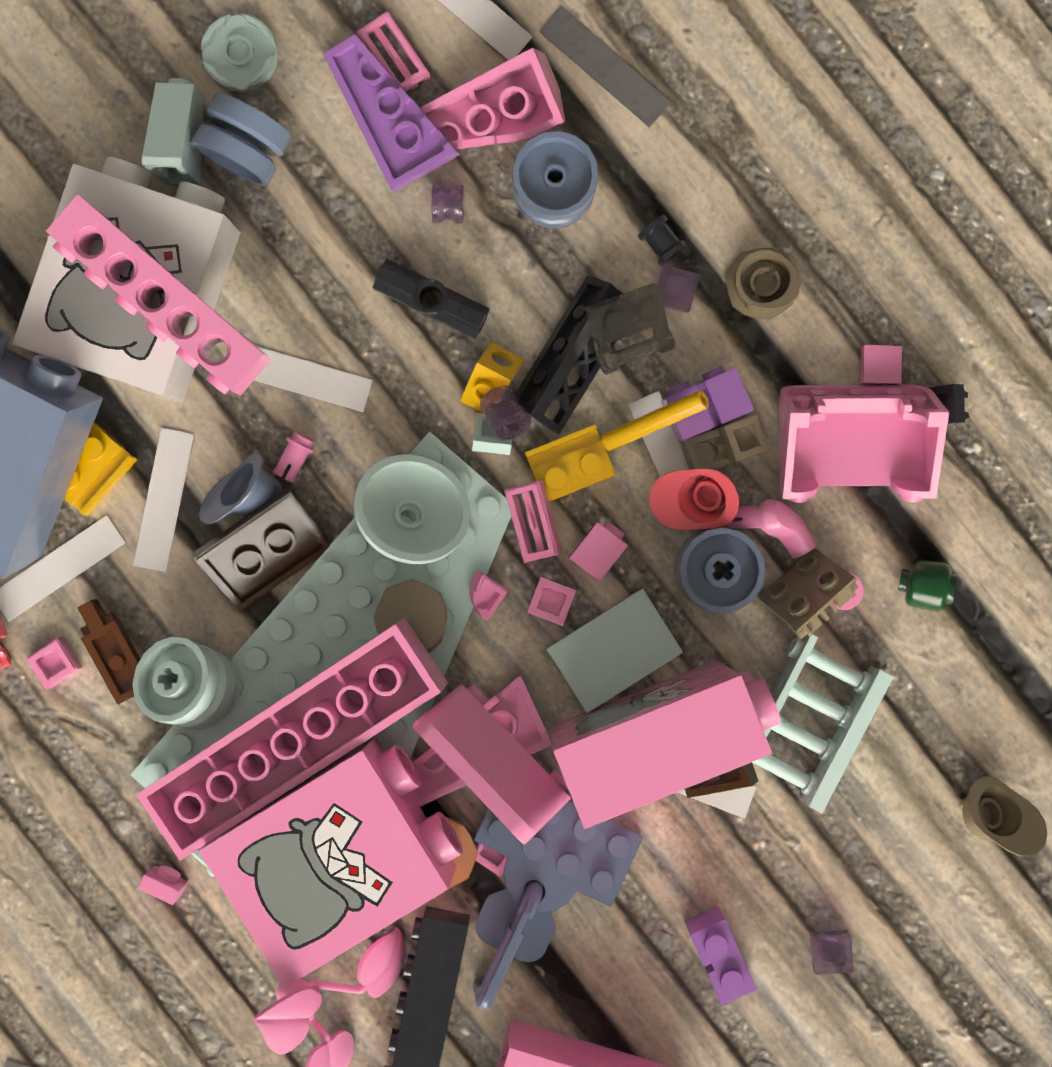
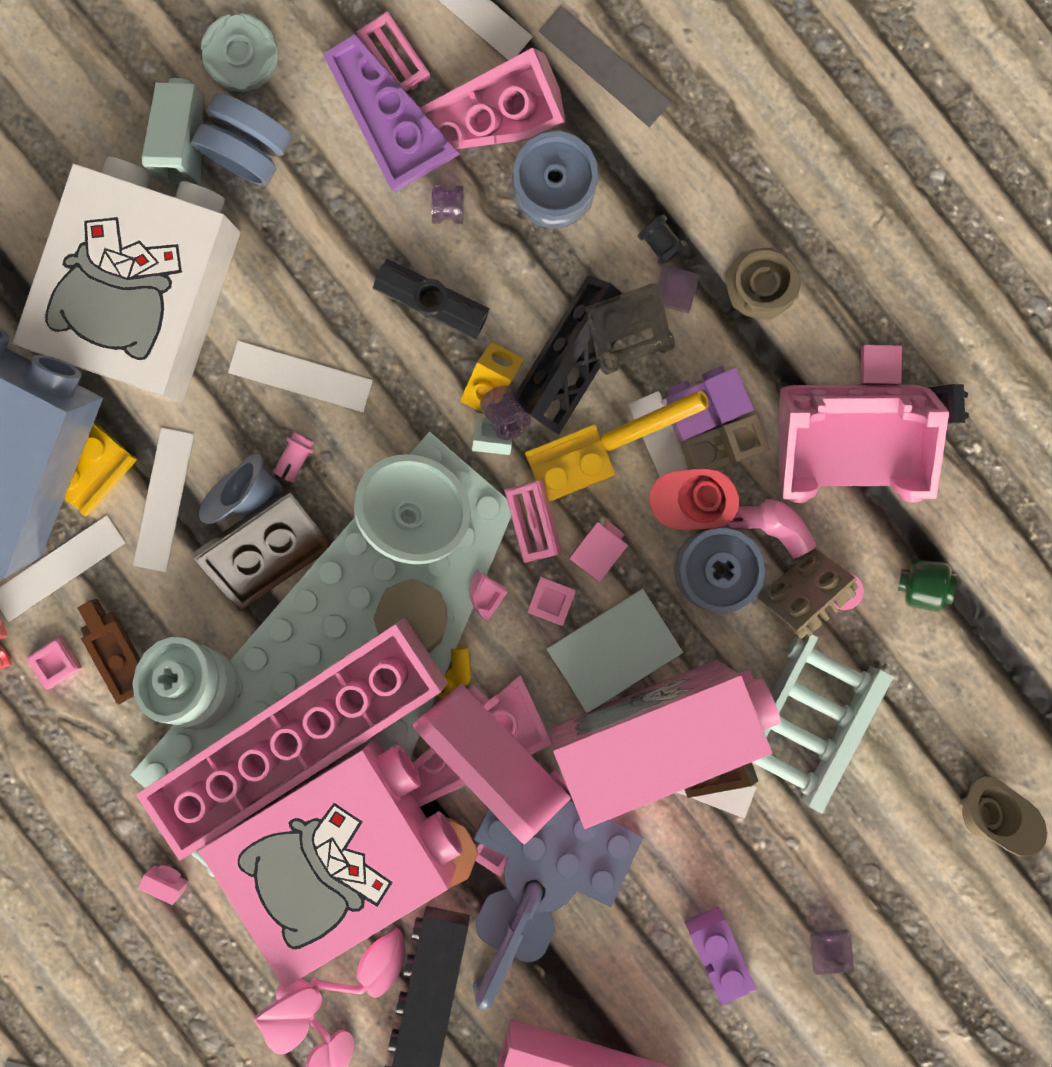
bright pink brick [46,194,272,396] -> none
none -> yellow arm [436,646,471,699]

